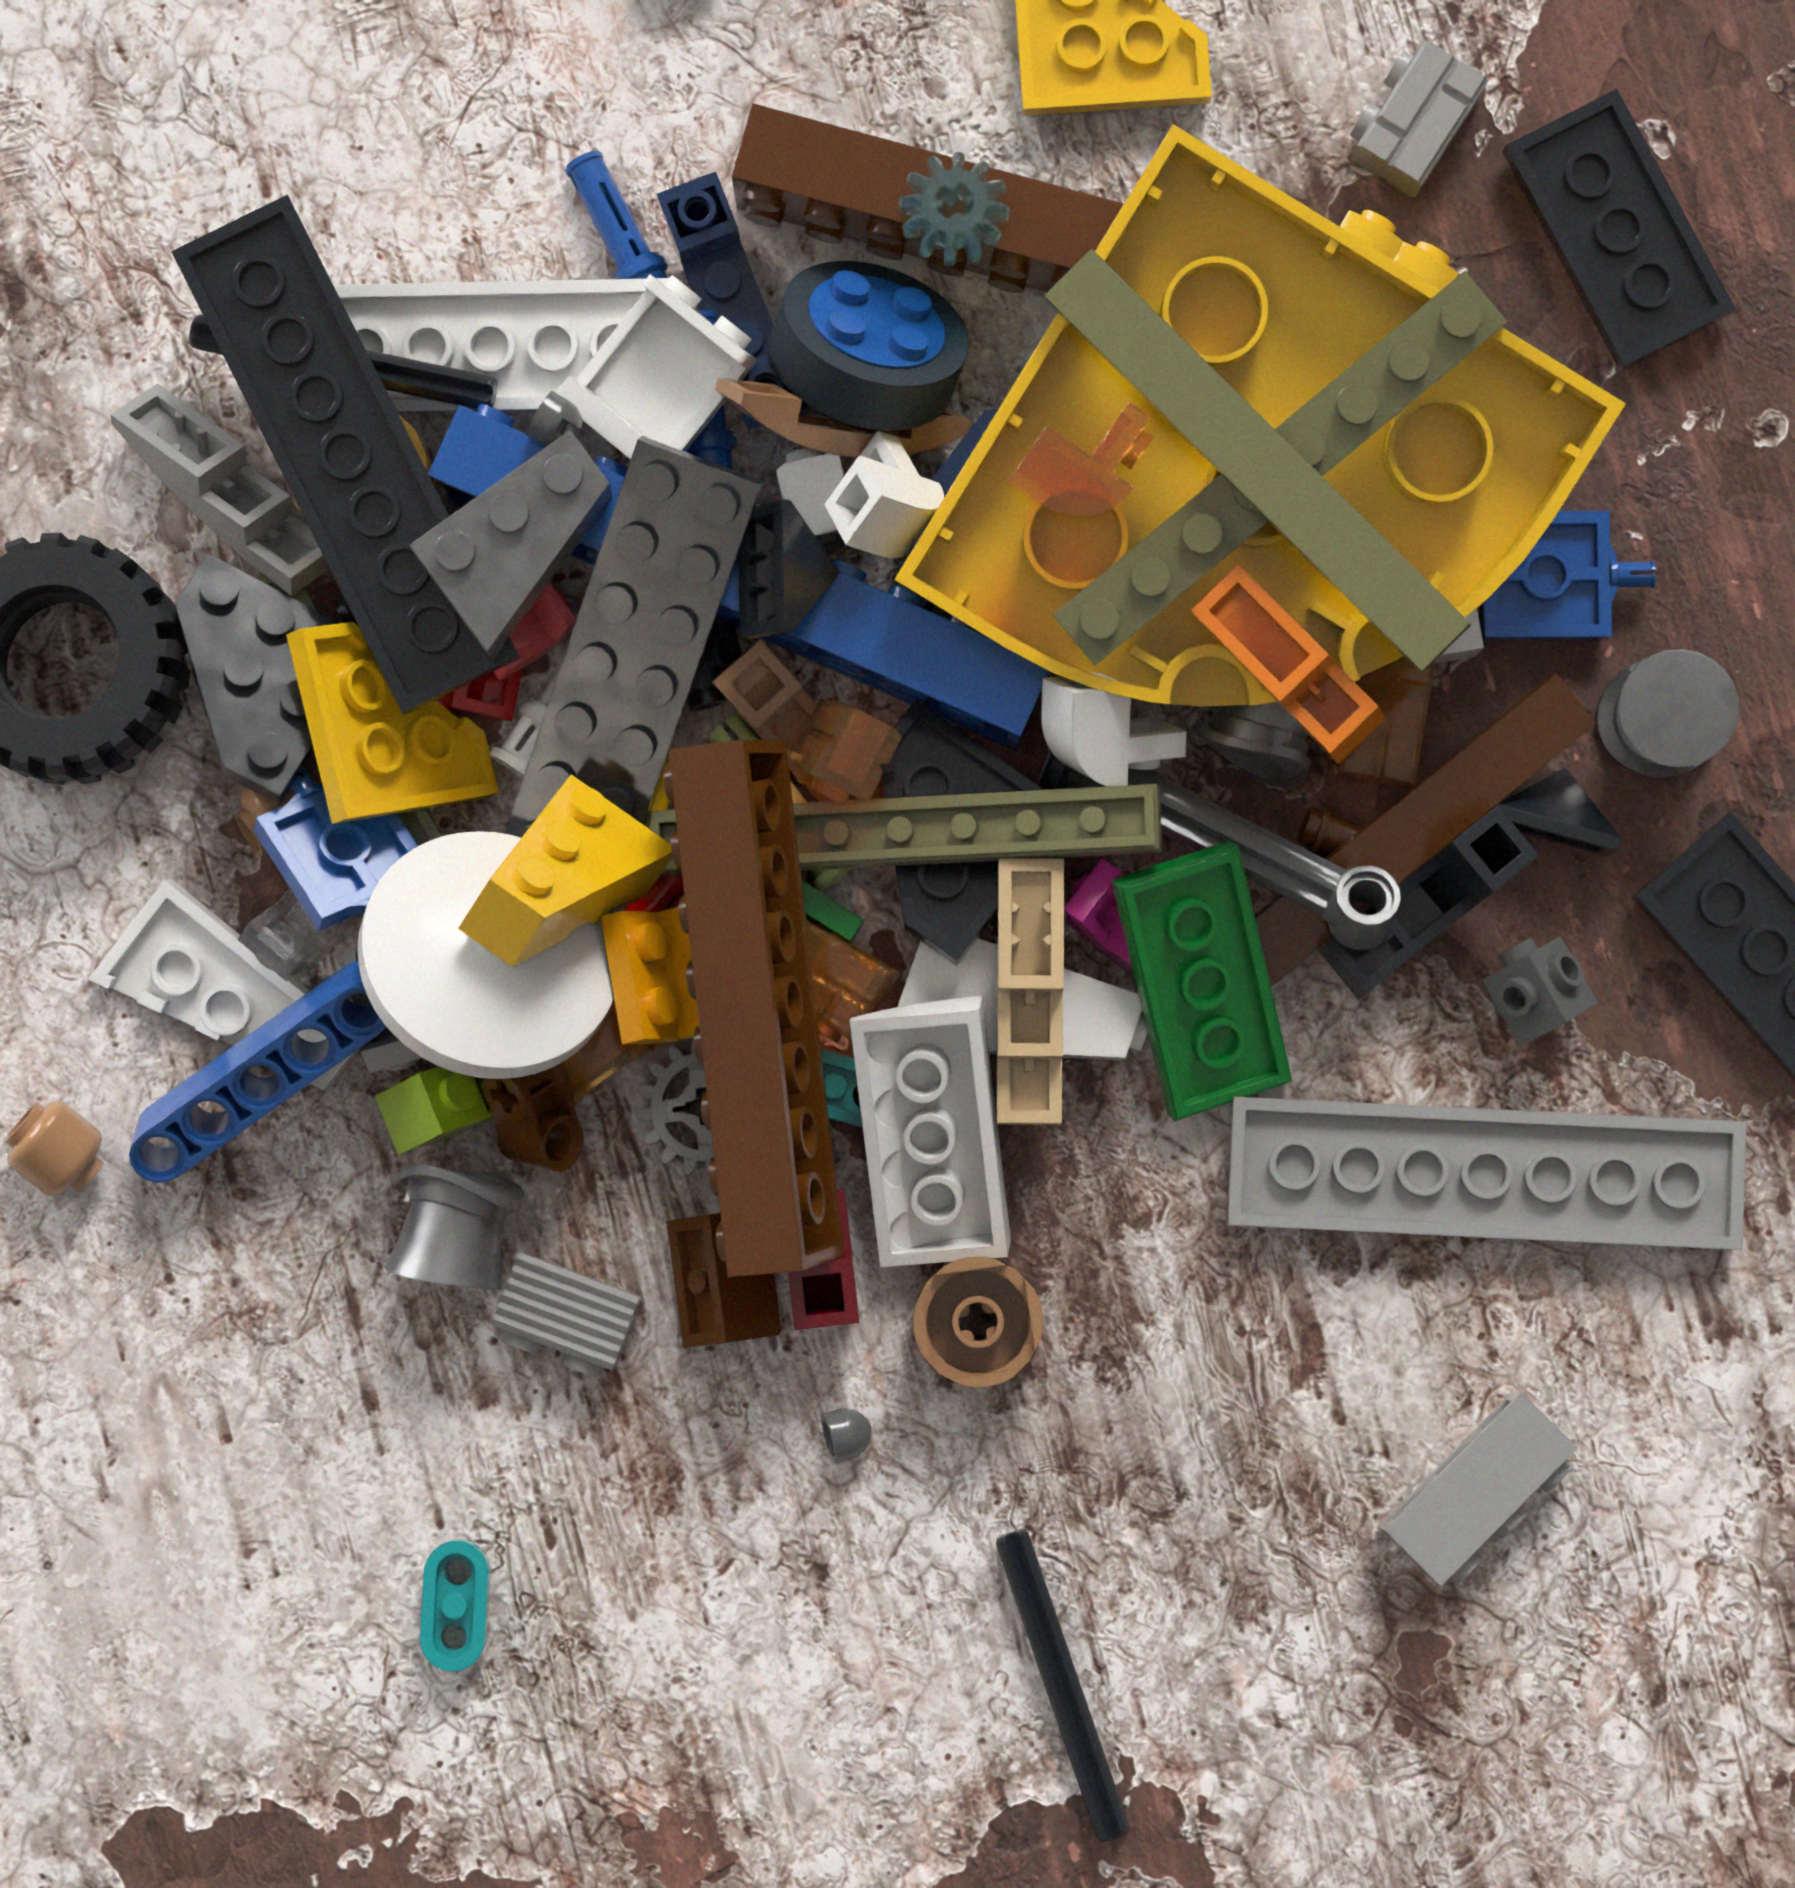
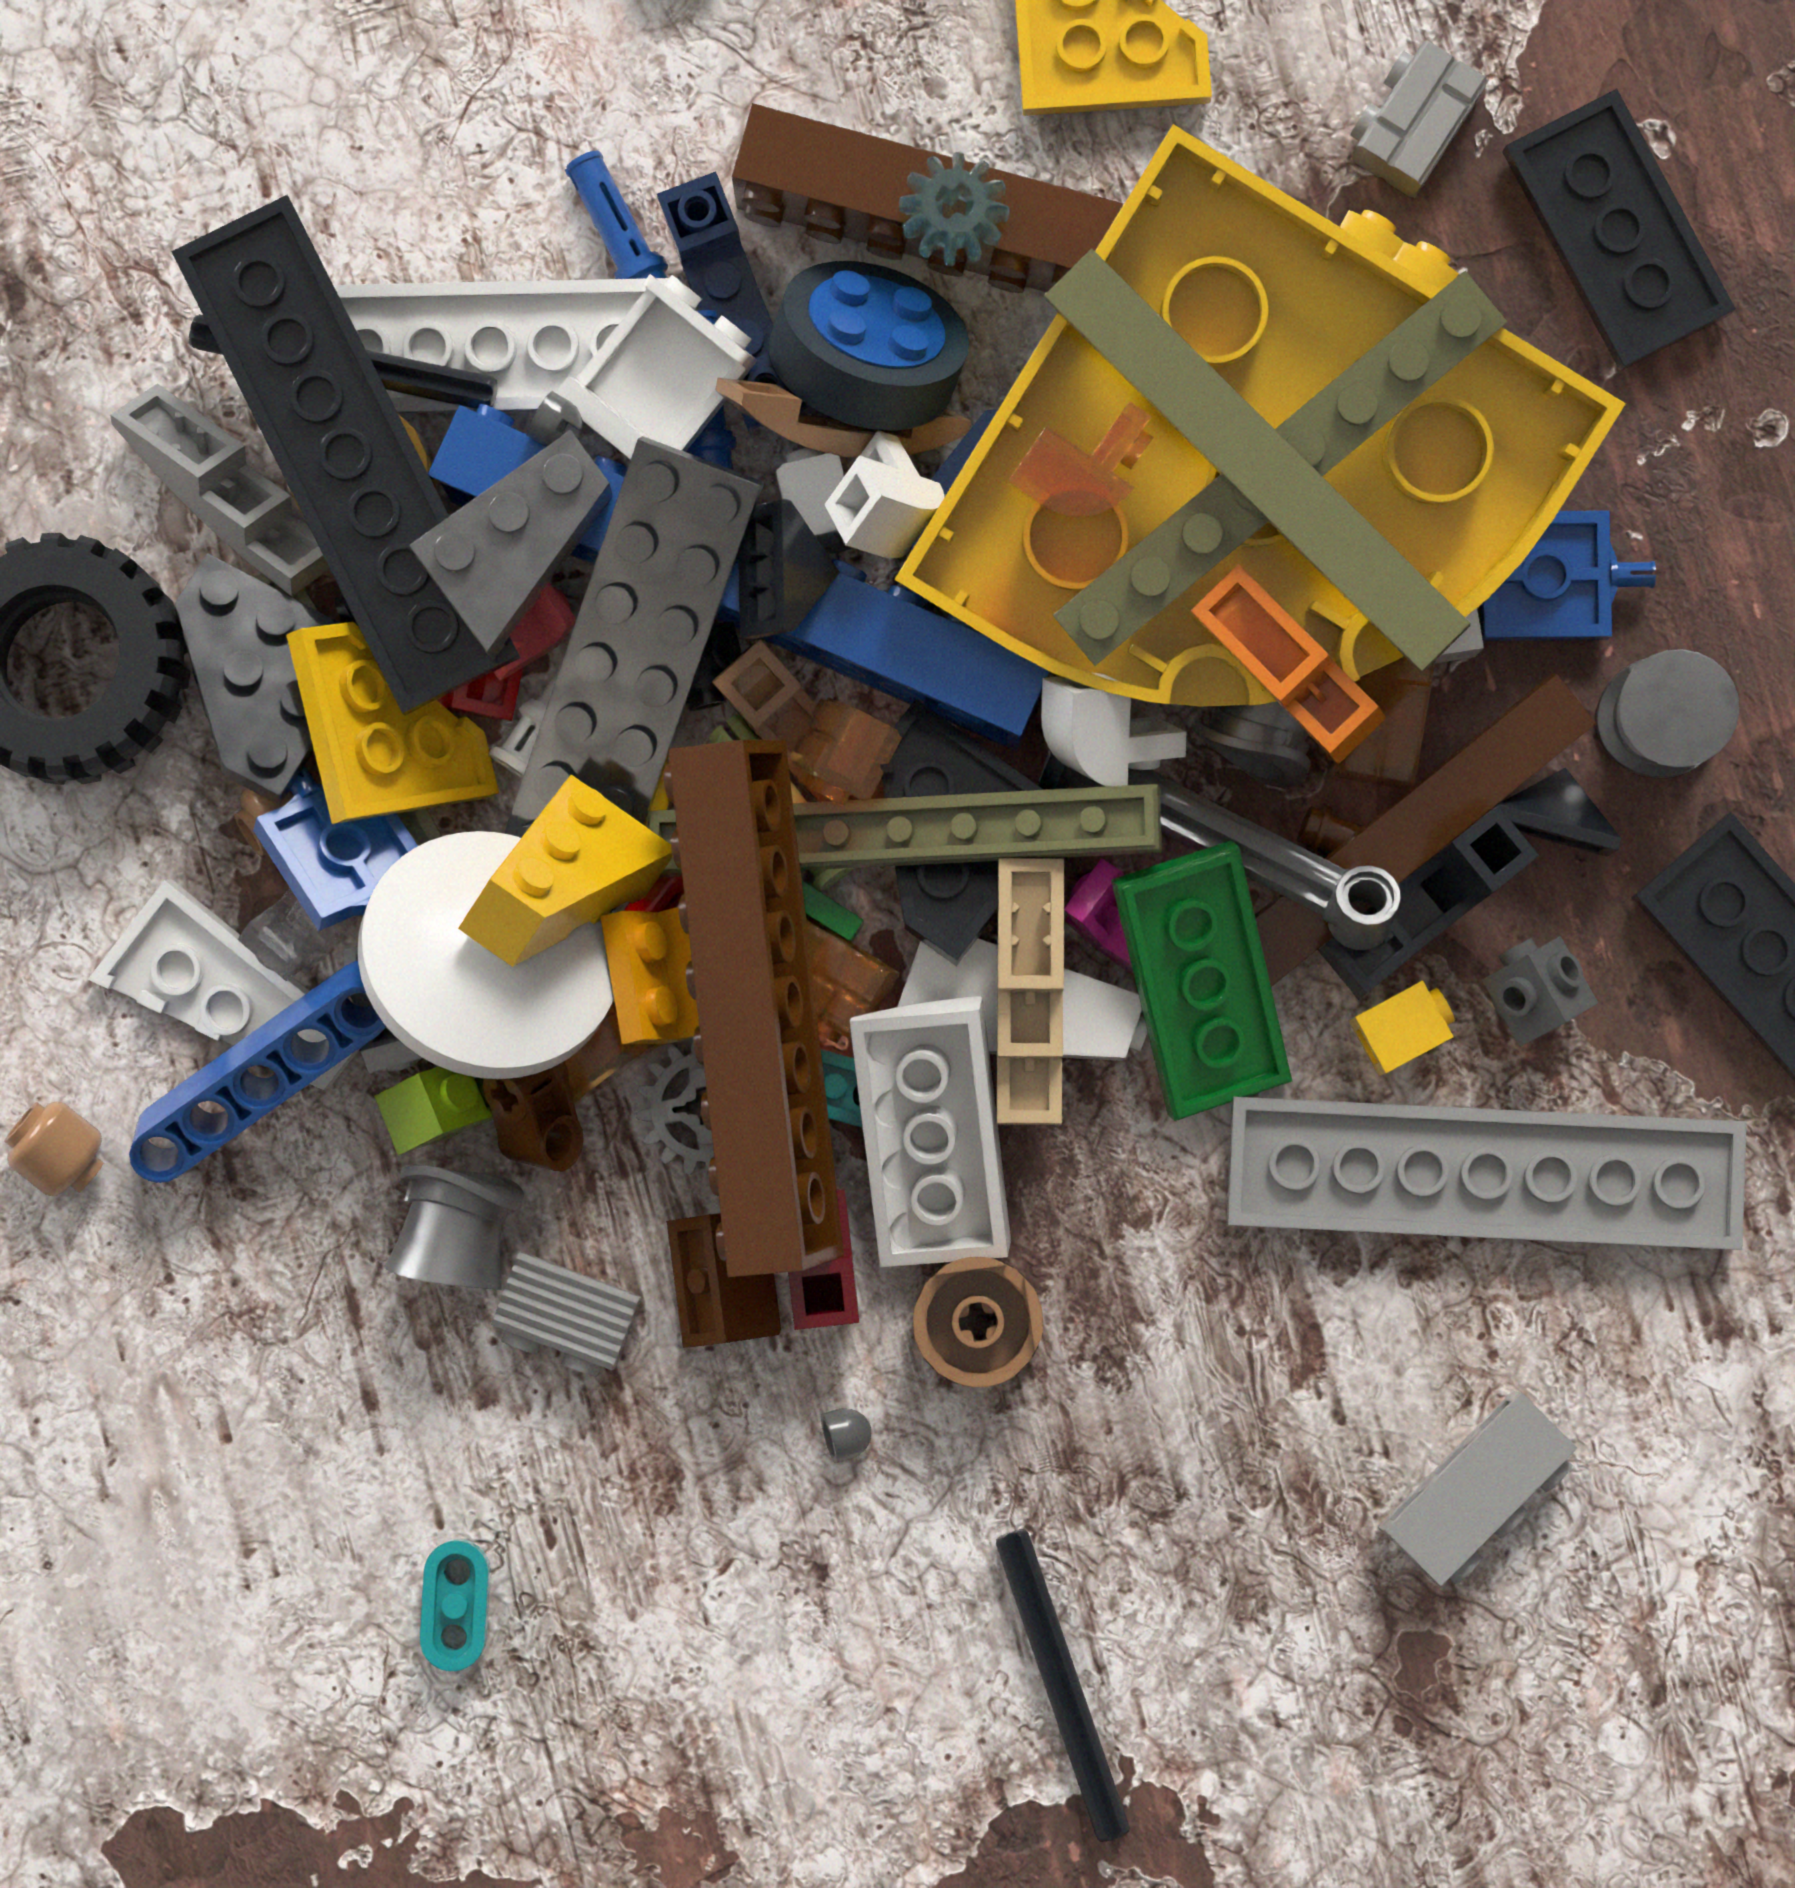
none -> yellow brick [1348,981,1455,1076]

